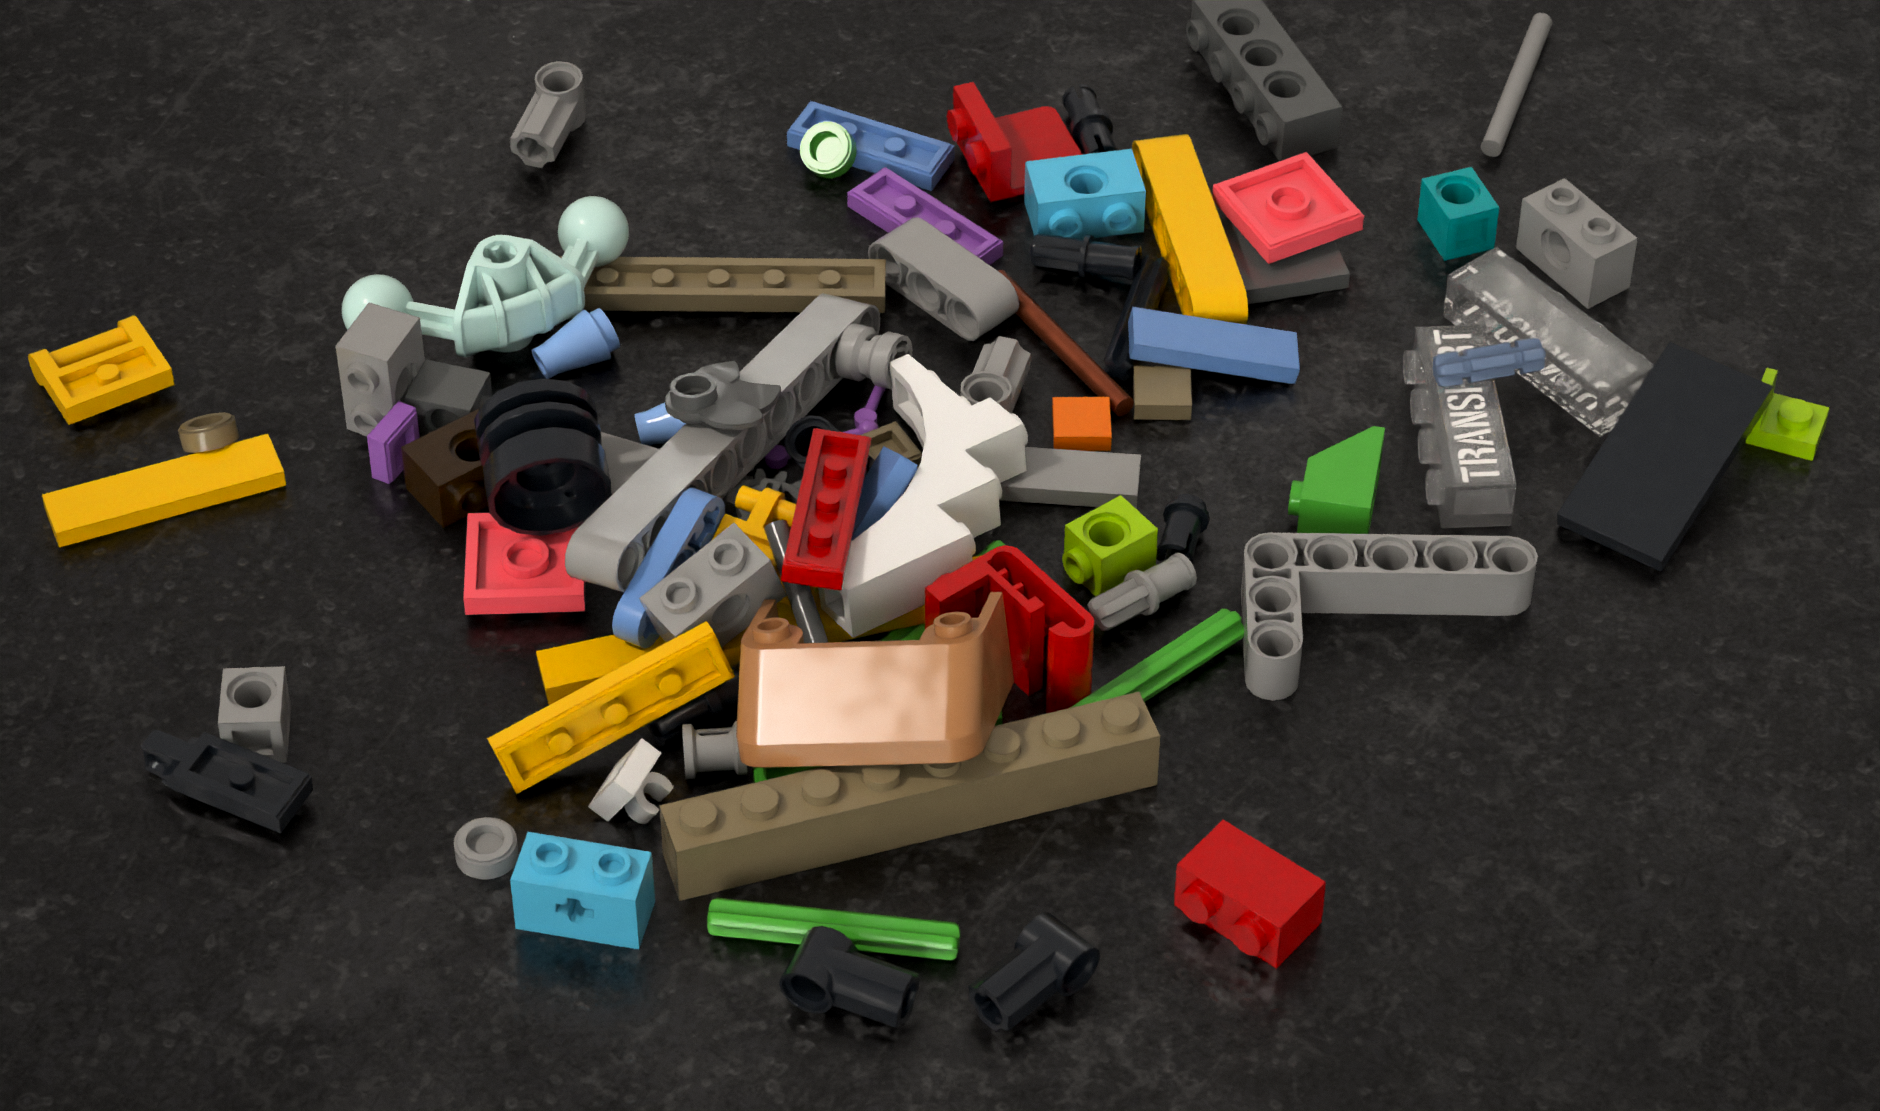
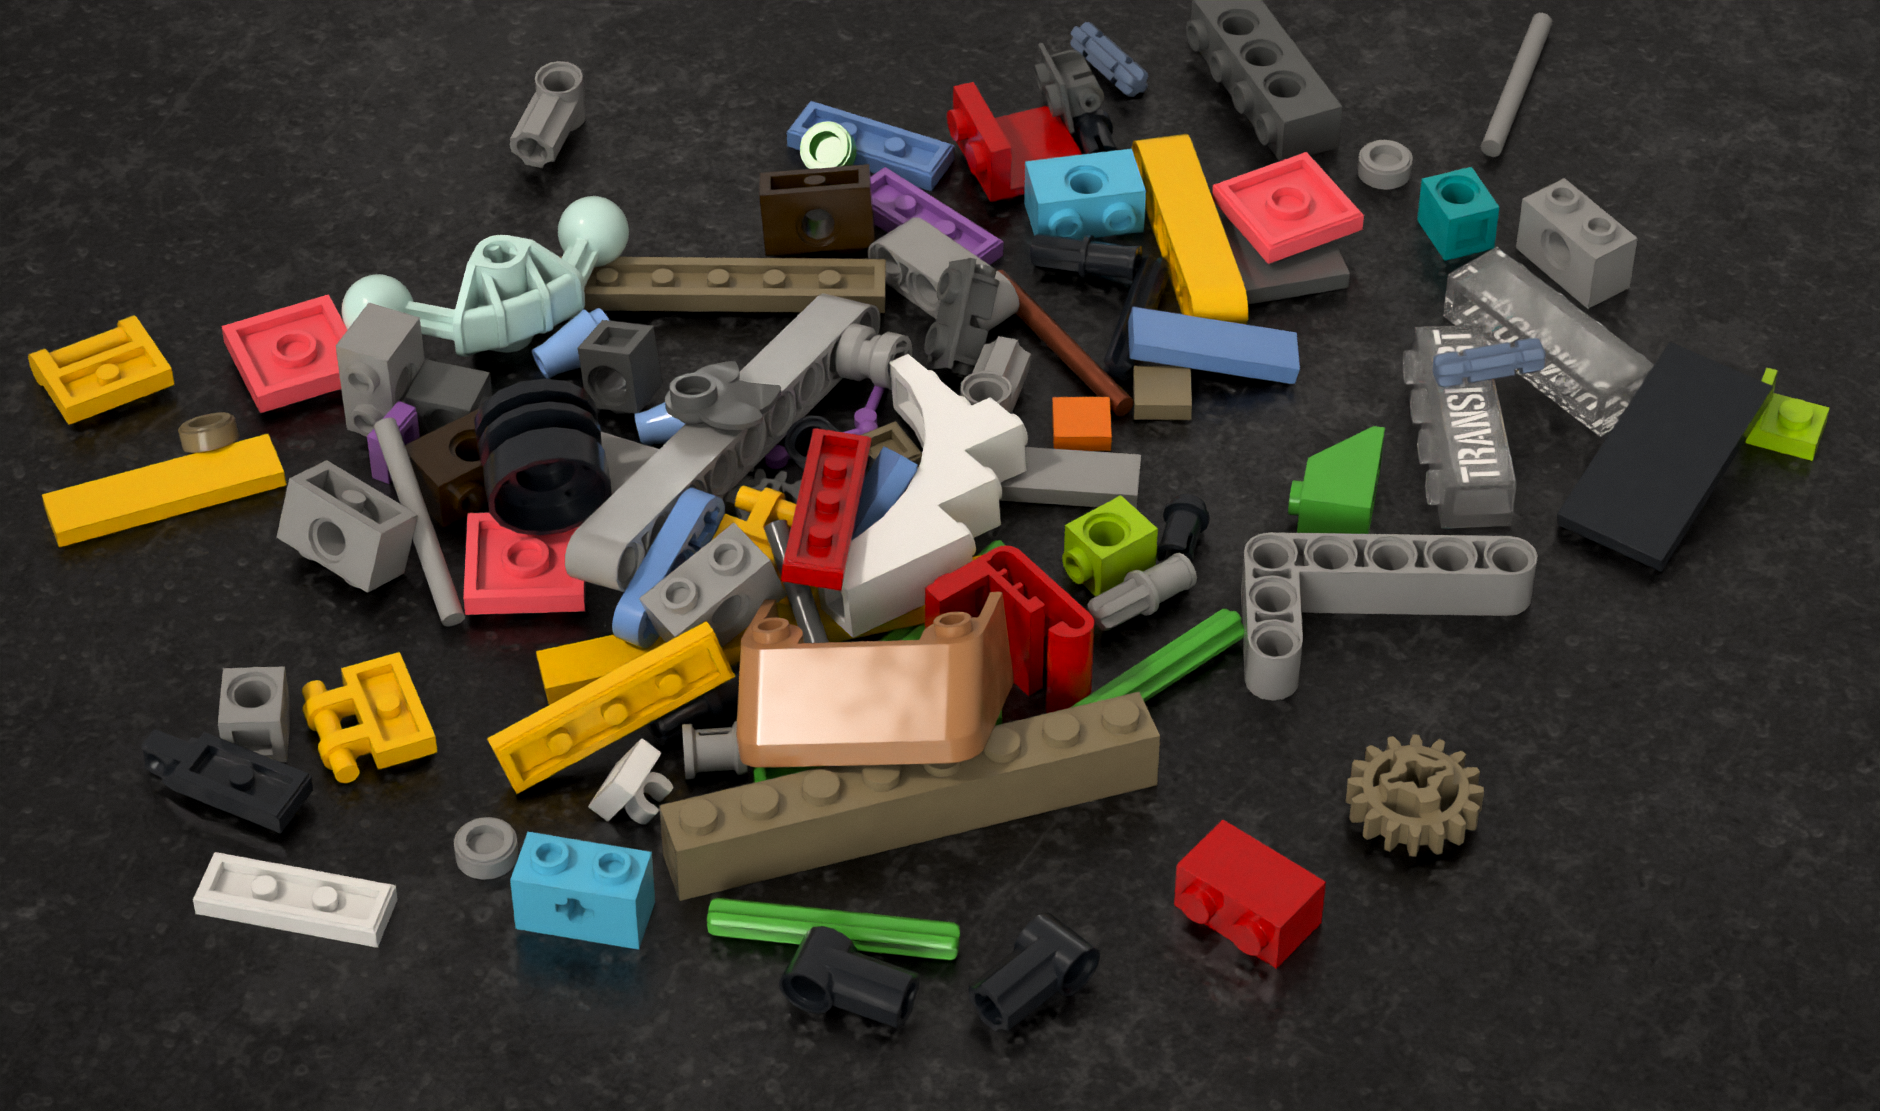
none -> white tile [193,852,398,948]
none -> coral plate [222,294,347,413]
none -> light grey brick [276,460,418,593]
none -> yellow plate [302,652,438,783]
none -> light grey bar [374,418,465,626]
none -> dark grey brick [578,320,662,415]
none -> dark brown brick [759,164,875,258]
none -> dark grey hinge [924,258,1000,379]
none -> dark grey hinge [1033,43,1104,133]
none -> sand blue axle [1070,22,1149,97]
none -> dark tan gear [1346,734,1484,856]
none -> light grey tile [1357,140,1413,189]

